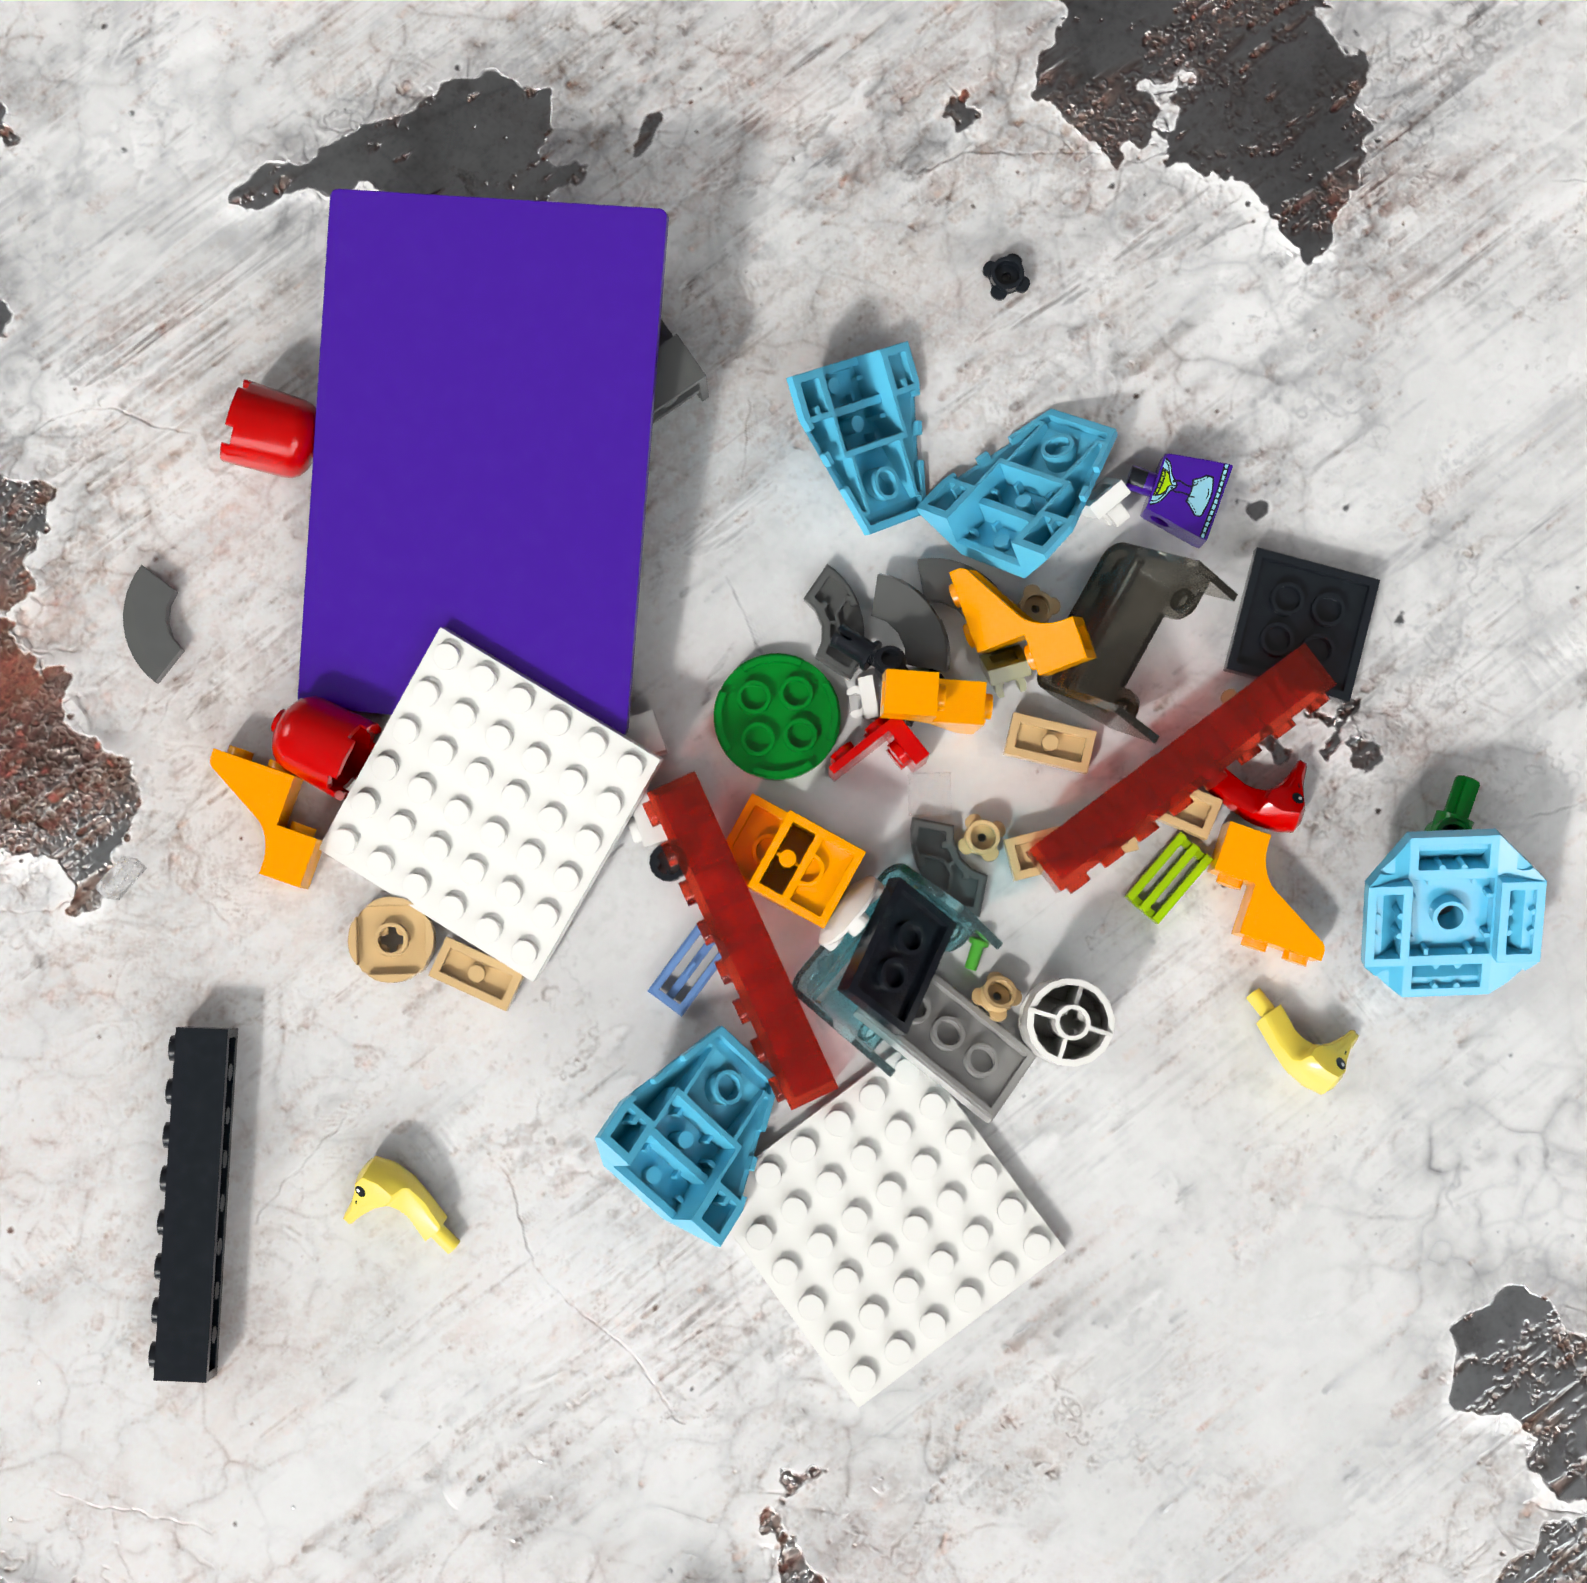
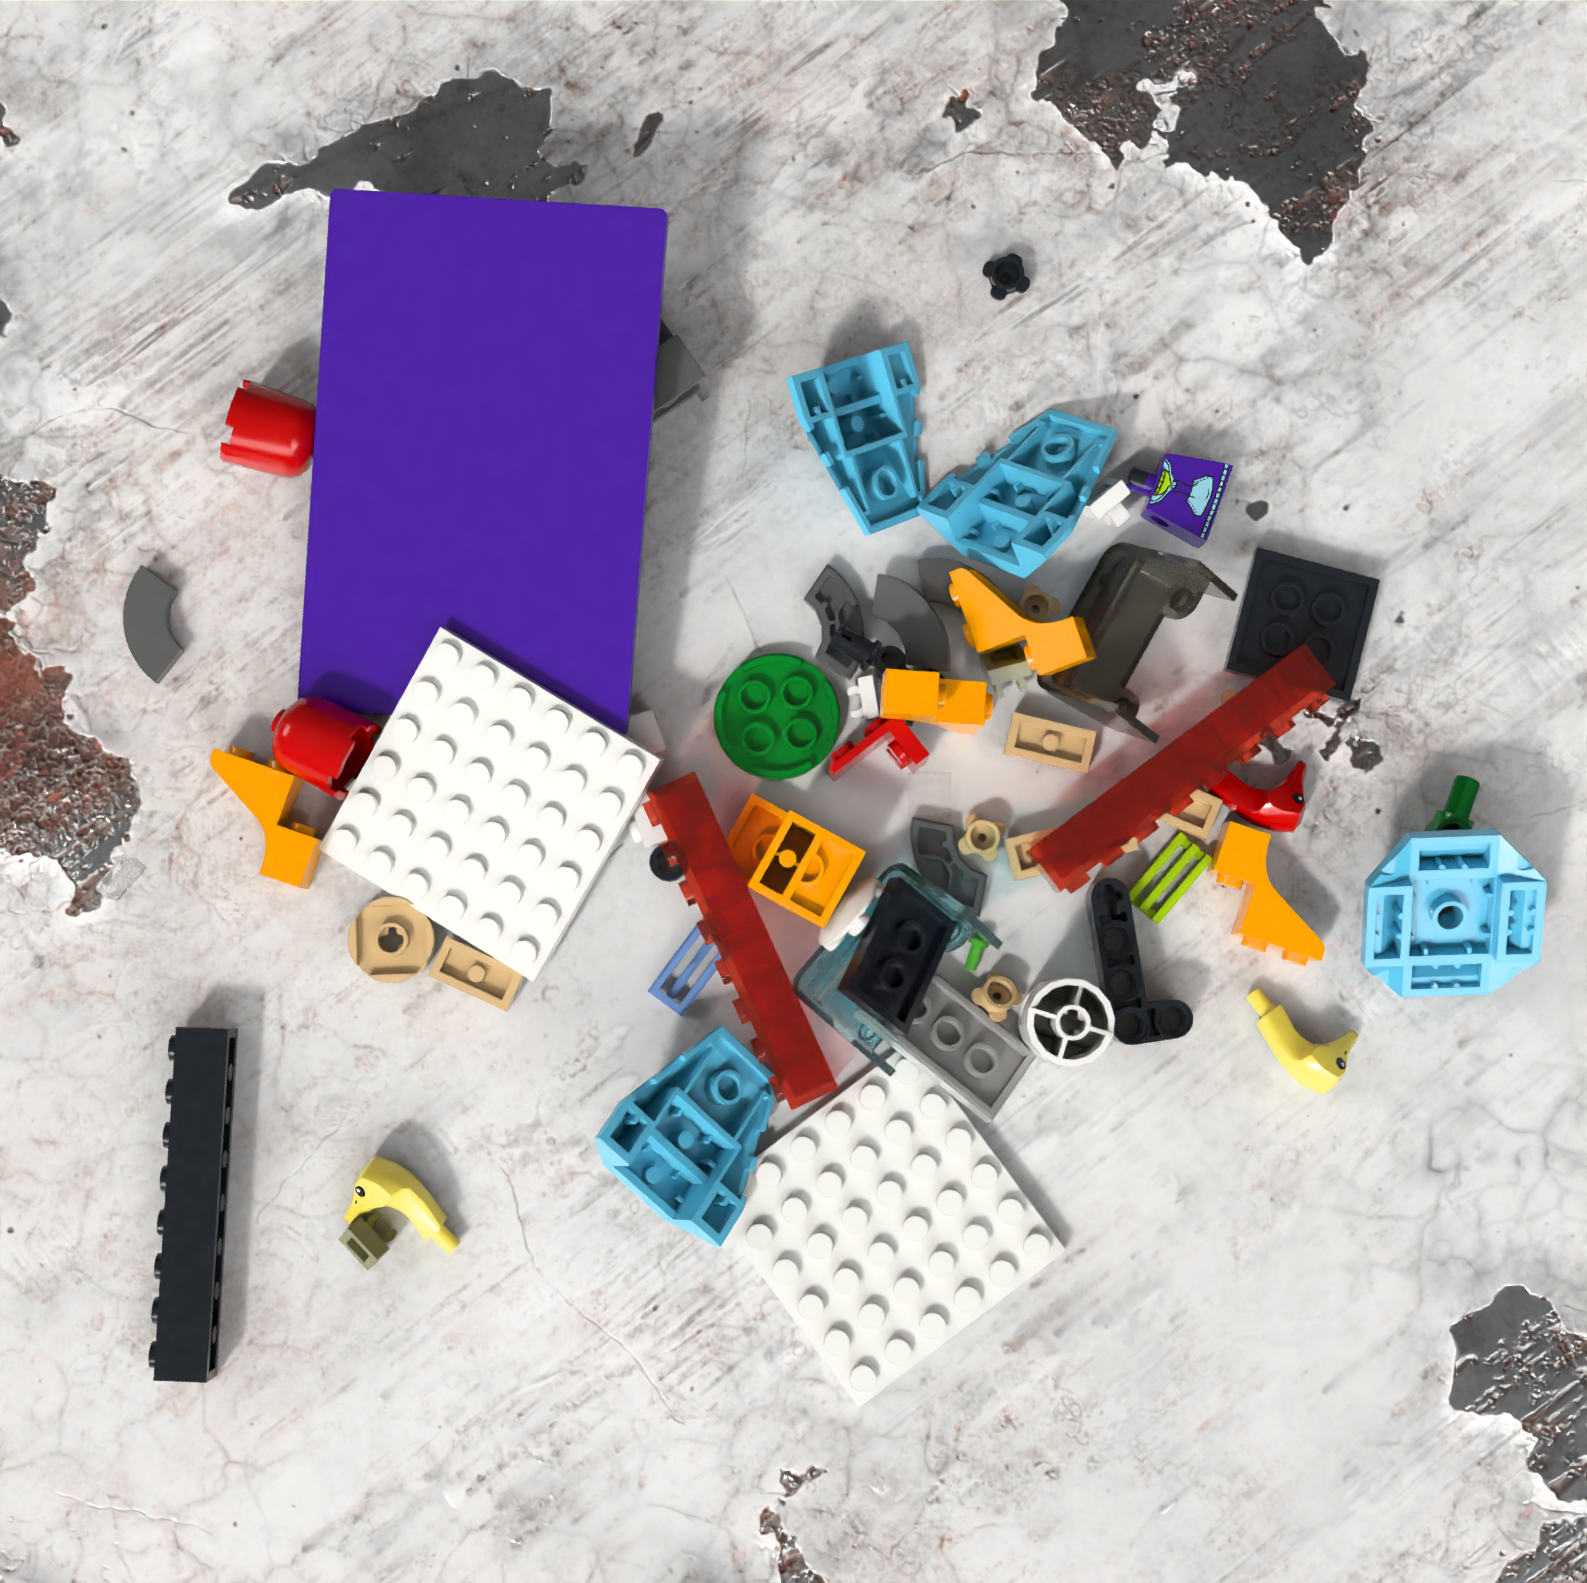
none -> olive tile [339,1212,397,1271]
none -> black beam [1085,878,1193,1045]

